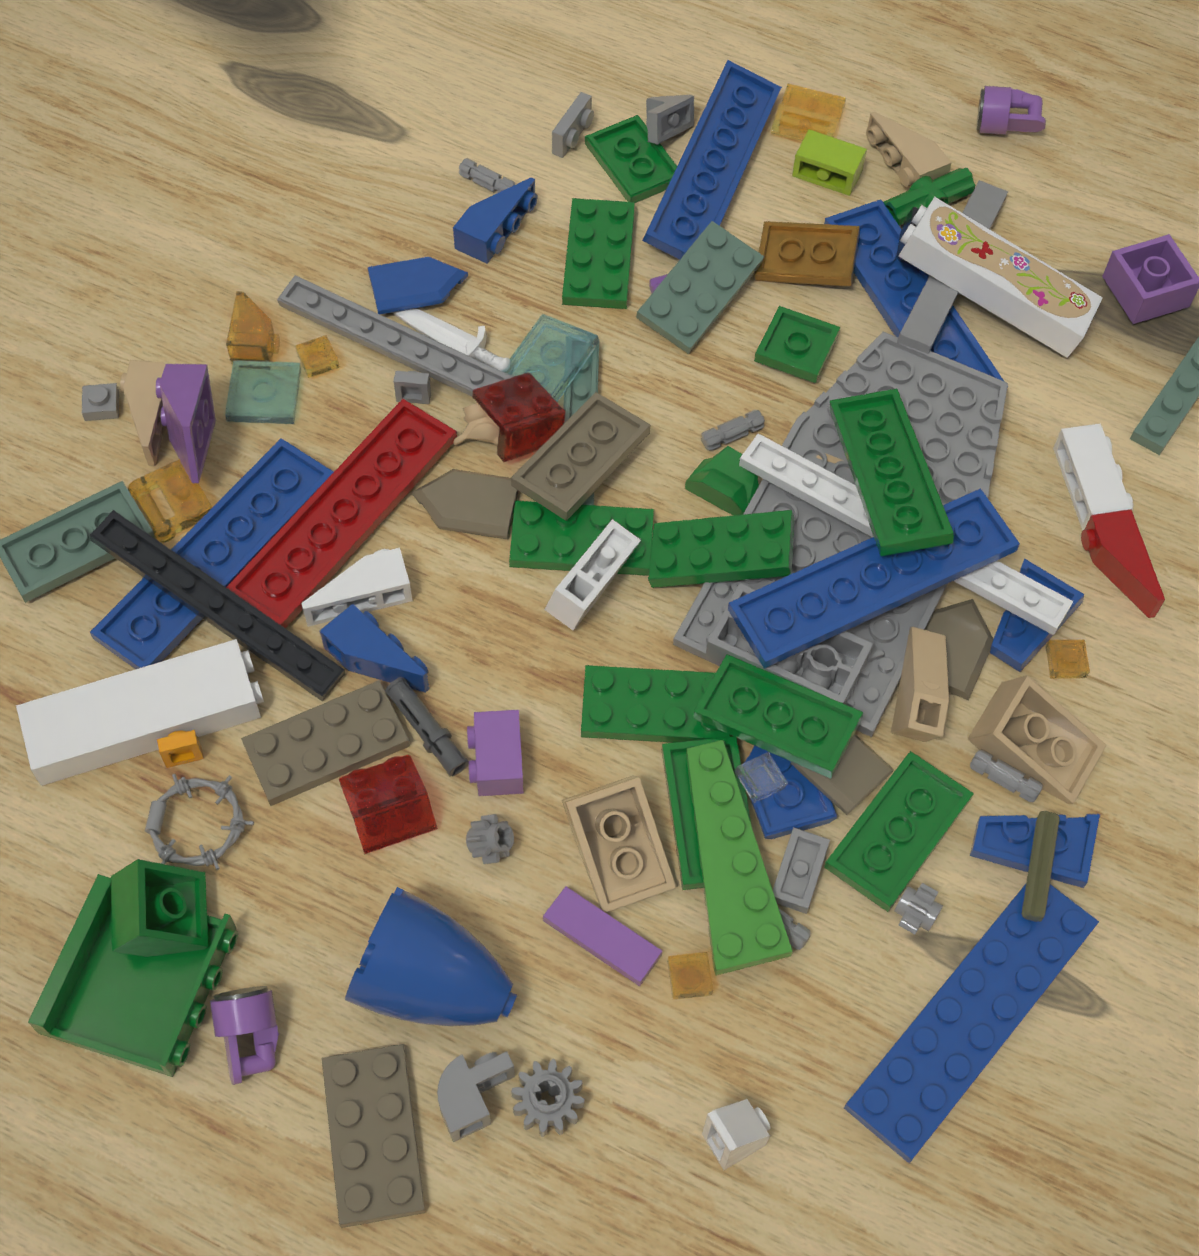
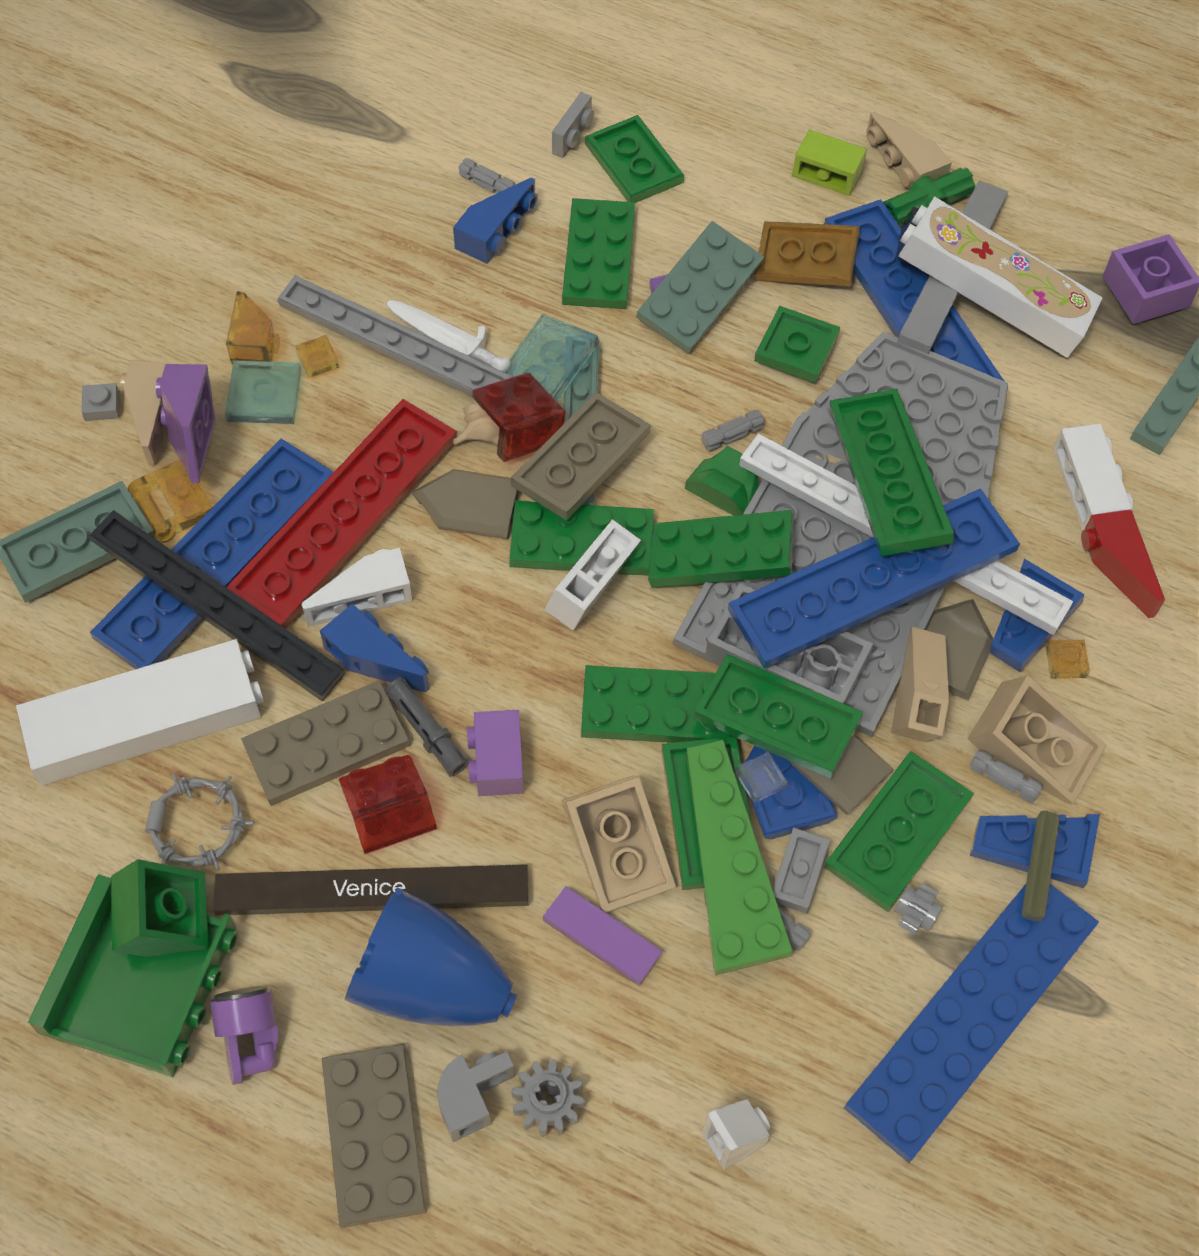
light orange plate [157,730,204,768] -> none
blue tile [367,257,468,314] -> none
light grey plate [393,371,431,404] -> none
light grey gear [466,814,514,864] -> none
blue plate [642,60,782,259] -> none
light grey slope [646,95,694,144] -> none
clear yellow plate [667,952,713,1000] -> none
clear yellow slope [771,83,846,141] -> none
medium lavender piece [977,86,1046,135] -> none
none -> dark brown tile [213,864,529,916]

